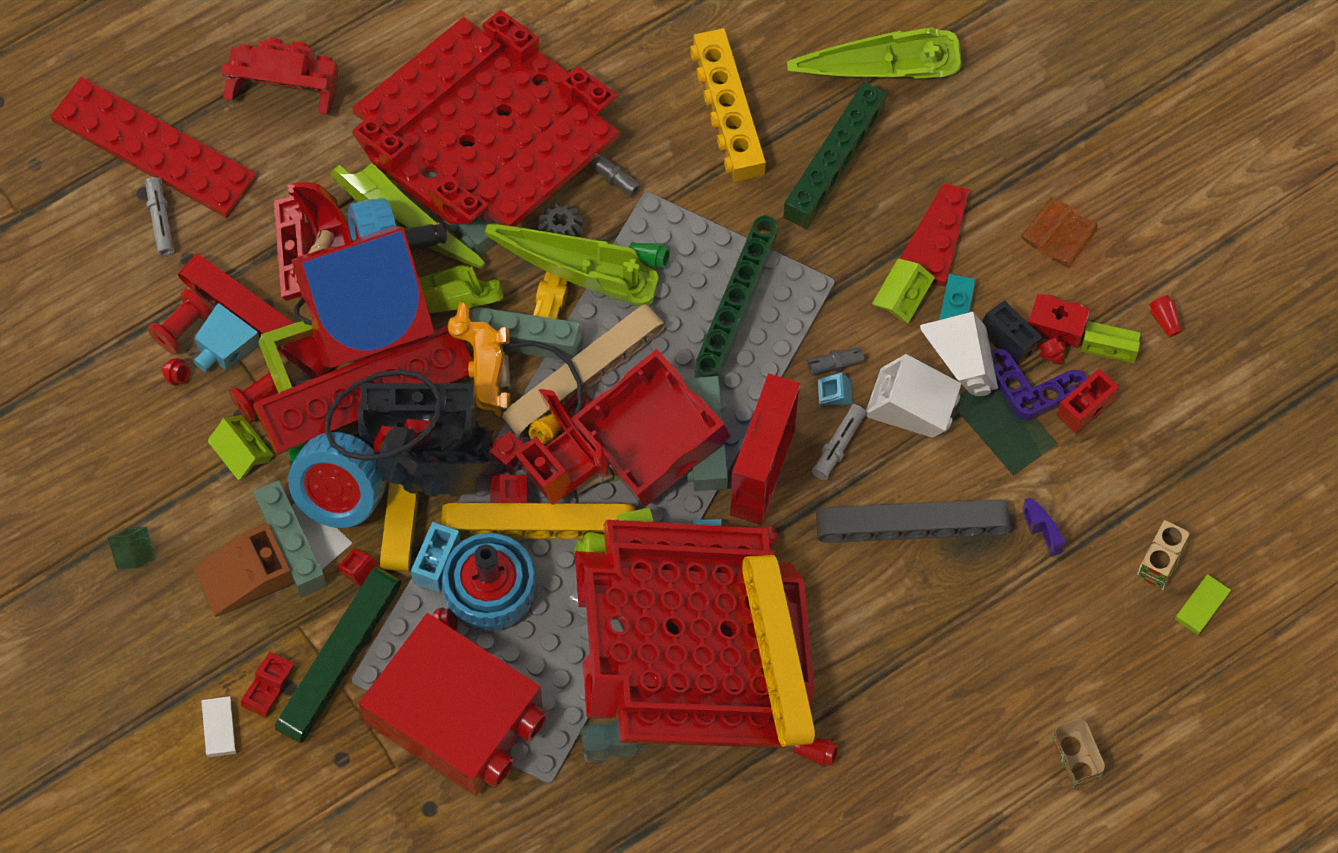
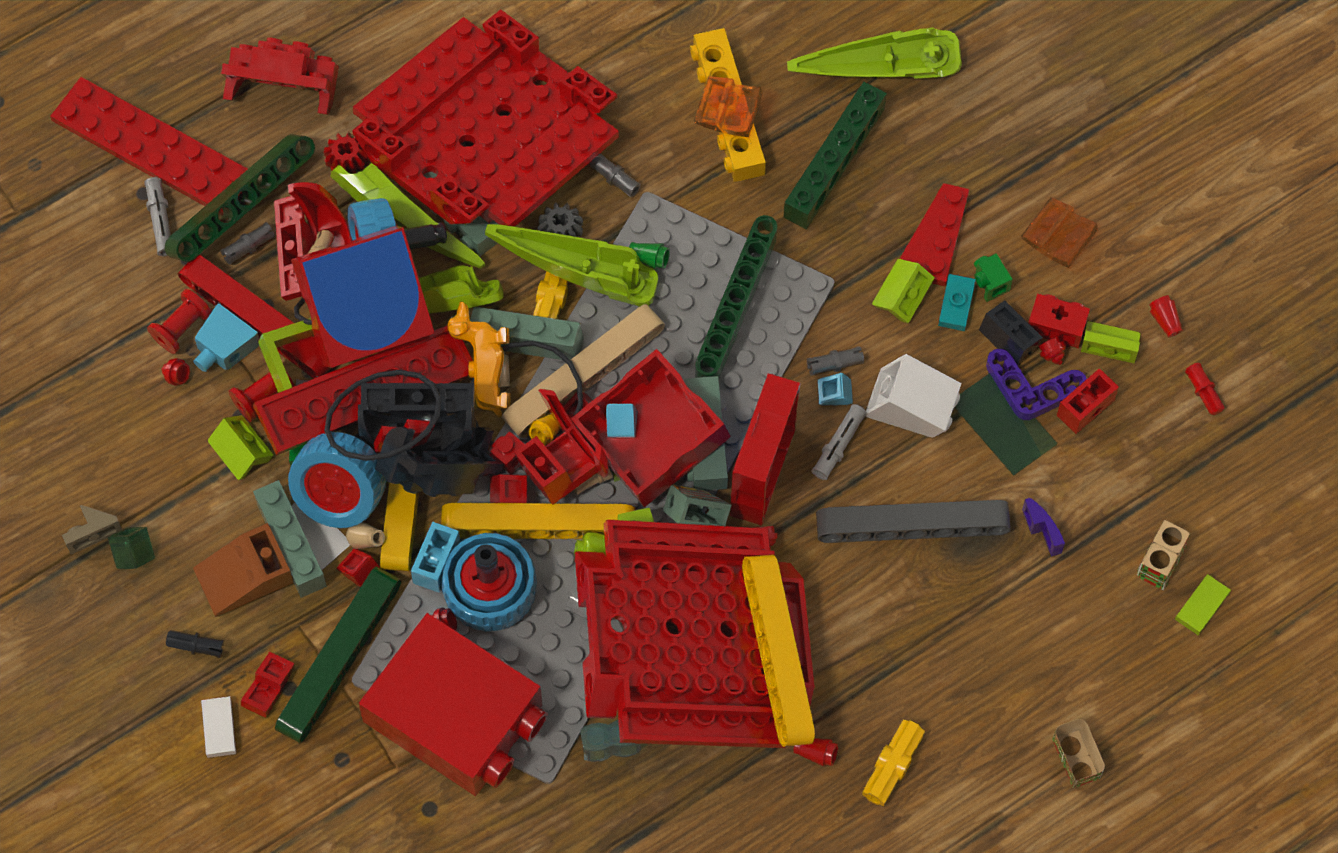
white slope [920,312,998,396] -> none
none -> dark tan slope [62,505,122,555]
none -> dark green beam [165,134,315,262]
none -> black axle [166,630,224,658]
none -> flat silver pin [220,223,275,265]
none -> red gear [323,131,369,174]
none -> tan cone [346,522,385,549]
none -> medium azure slope [606,404,638,437]
none -> sand green torso [664,485,731,526]
none -> clear orange slope [694,76,763,137]
none -> yellow piece [862,719,925,806]
none -> green brick [974,253,1013,302]
none -> red axle [1185,363,1224,415]

